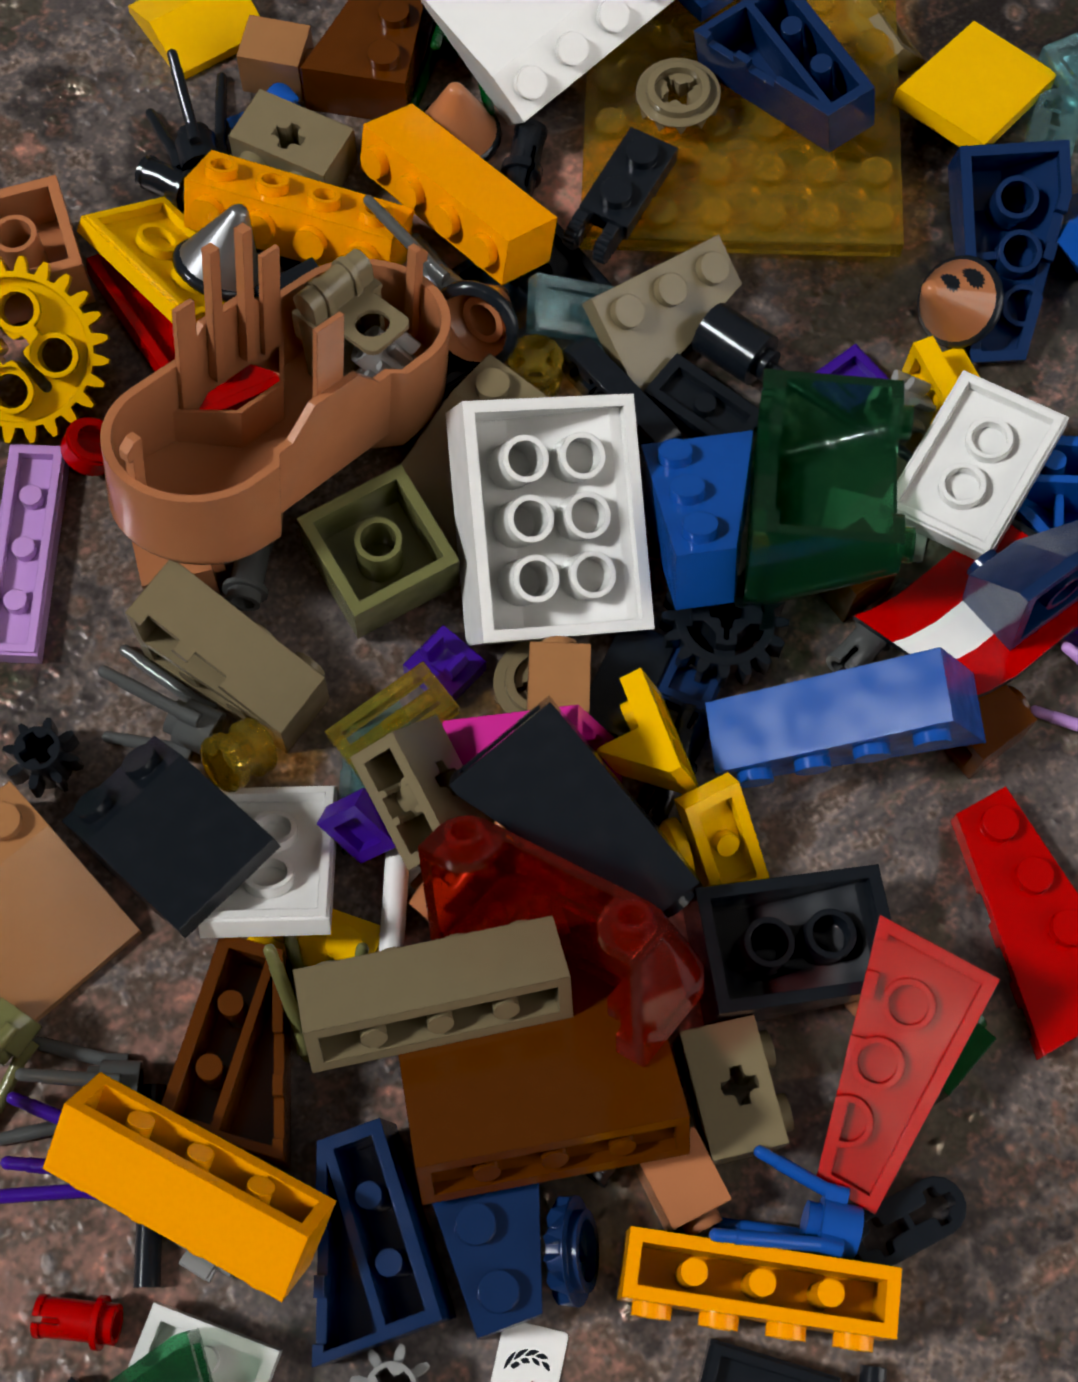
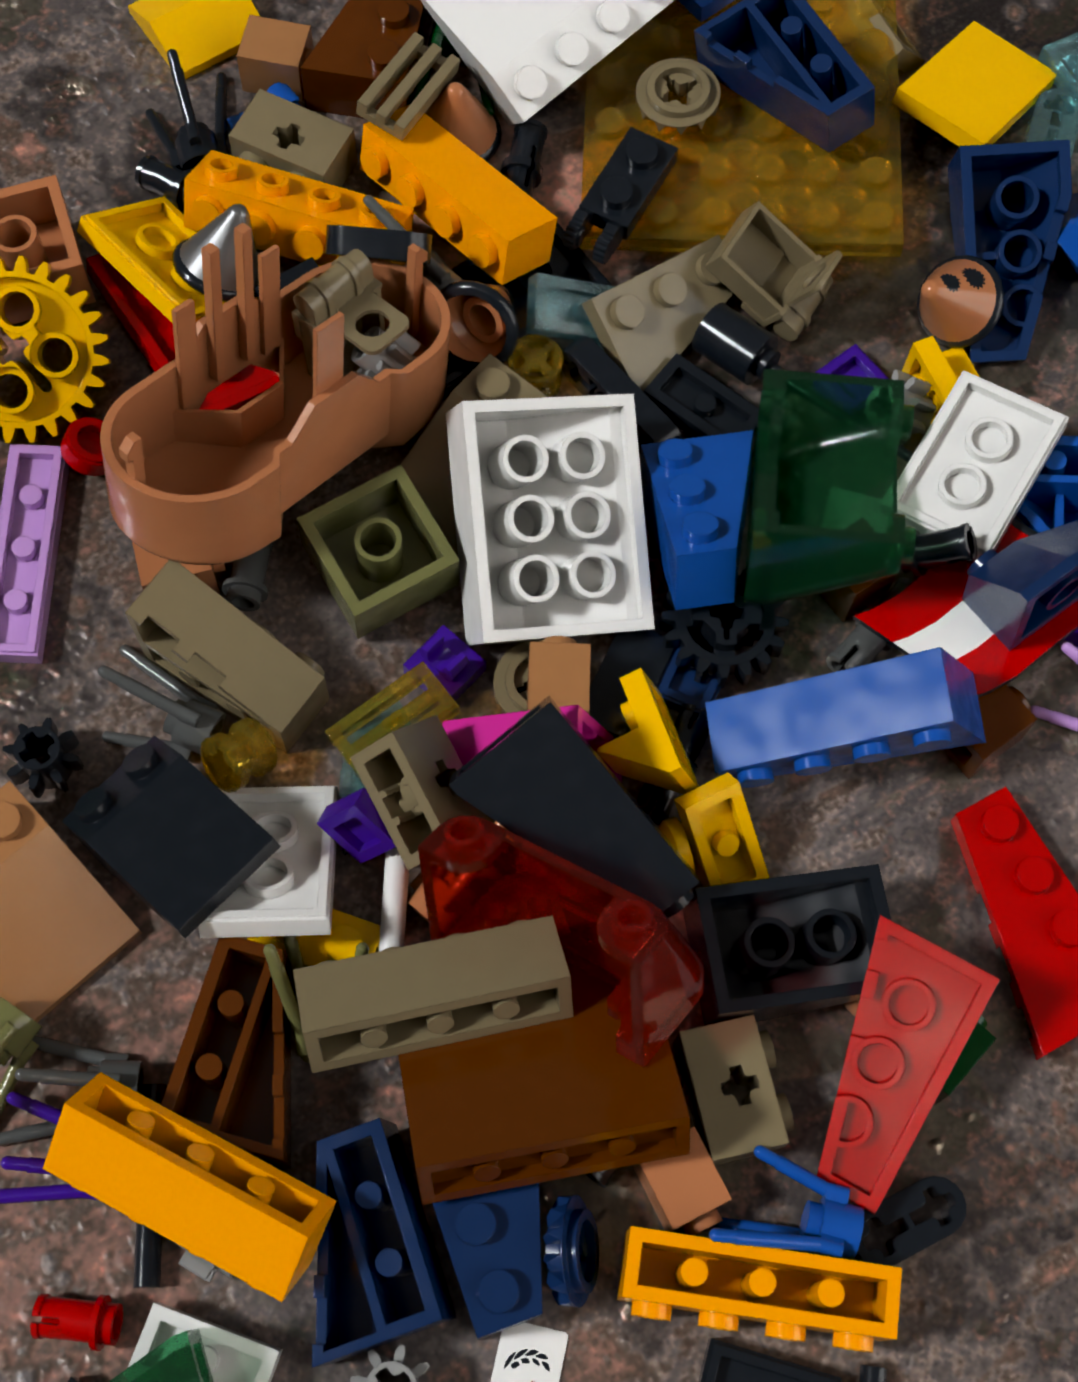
none -> black beam [325,225,433,264]
none -> dark tan tile [356,32,460,141]
none -> dark tan piece [704,201,843,341]
none -> black pin [896,523,977,577]

